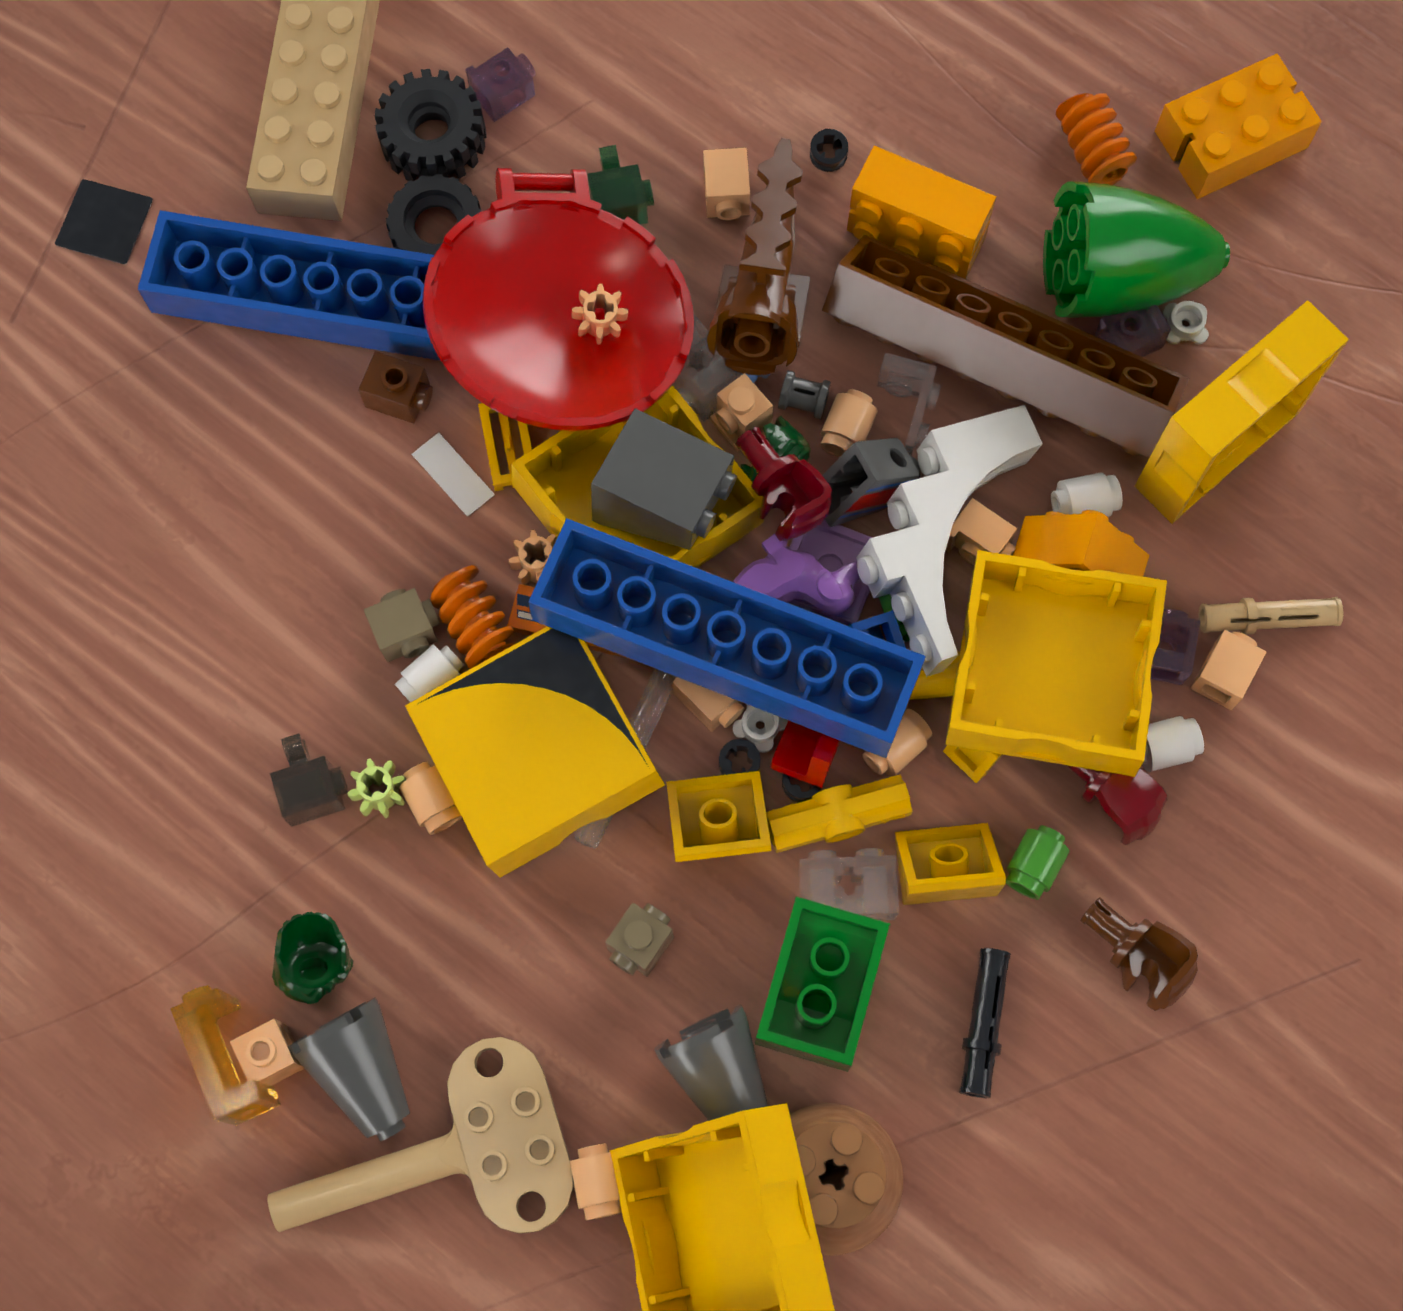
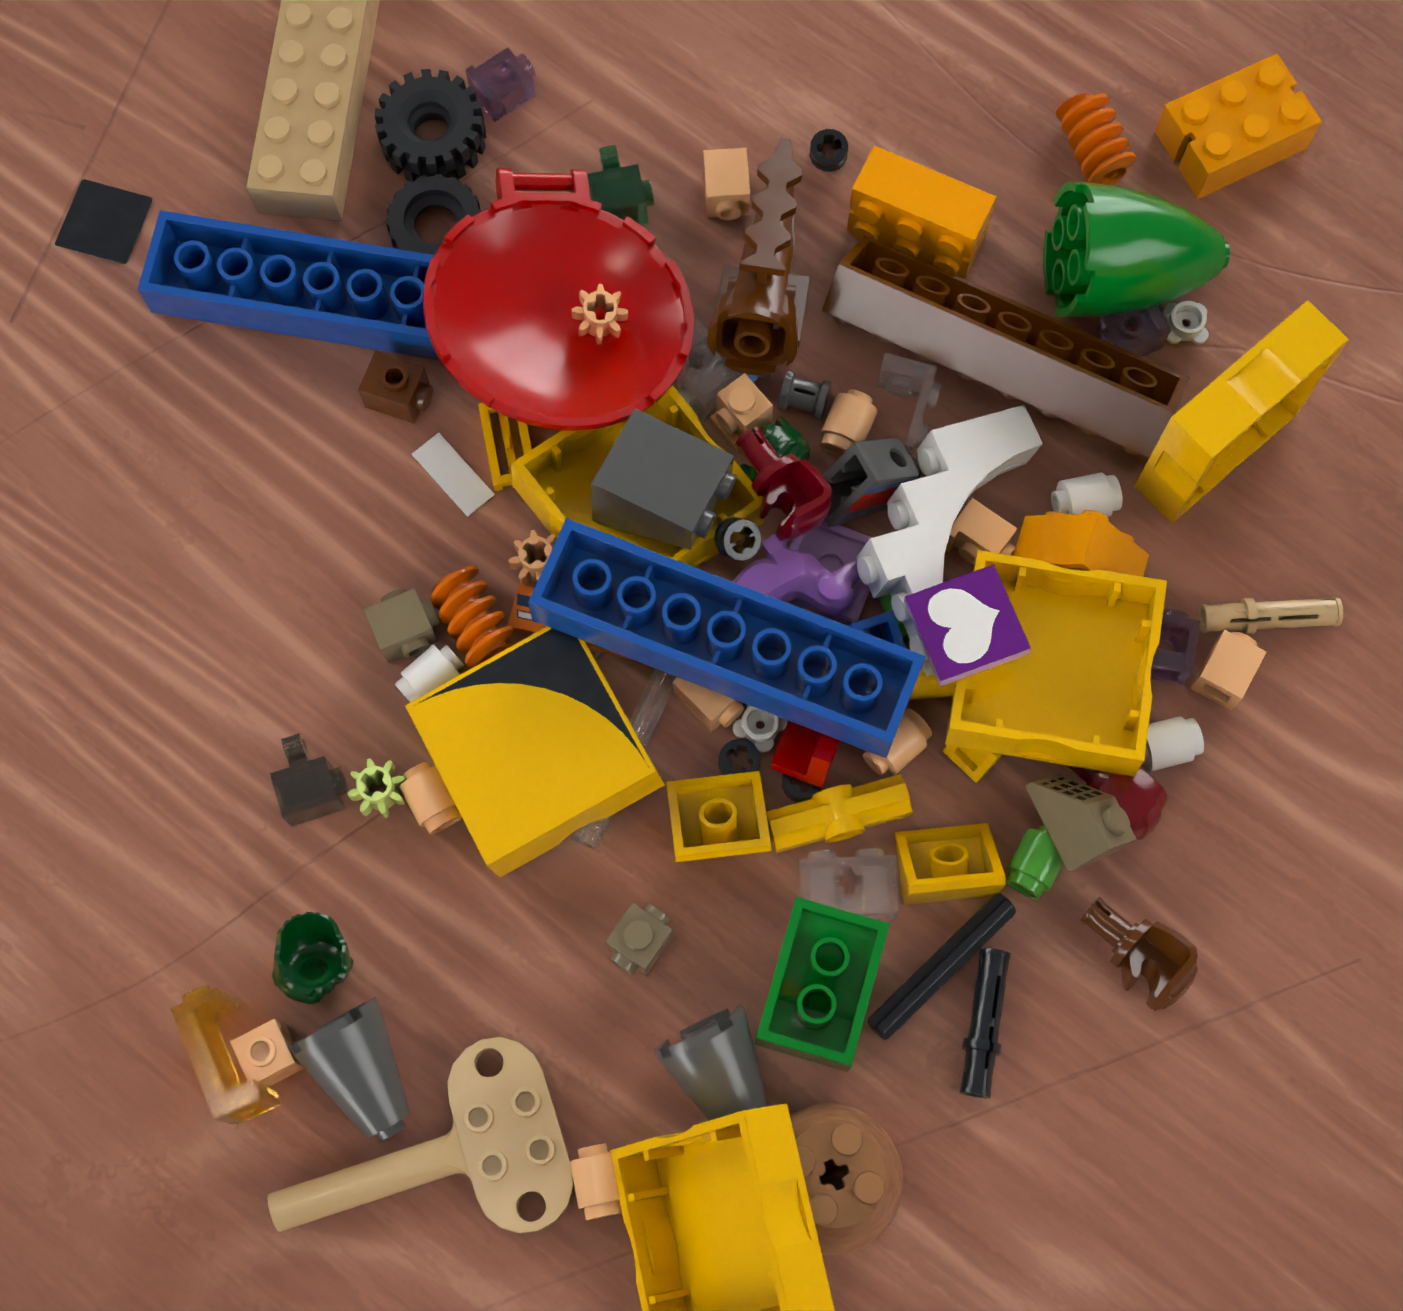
none -> black bush [714,517,761,561]
none -> black axle [867,893,1016,1040]
none -> tile [904,564,1031,687]
none -> dark tan slope [1025,774,1137,872]

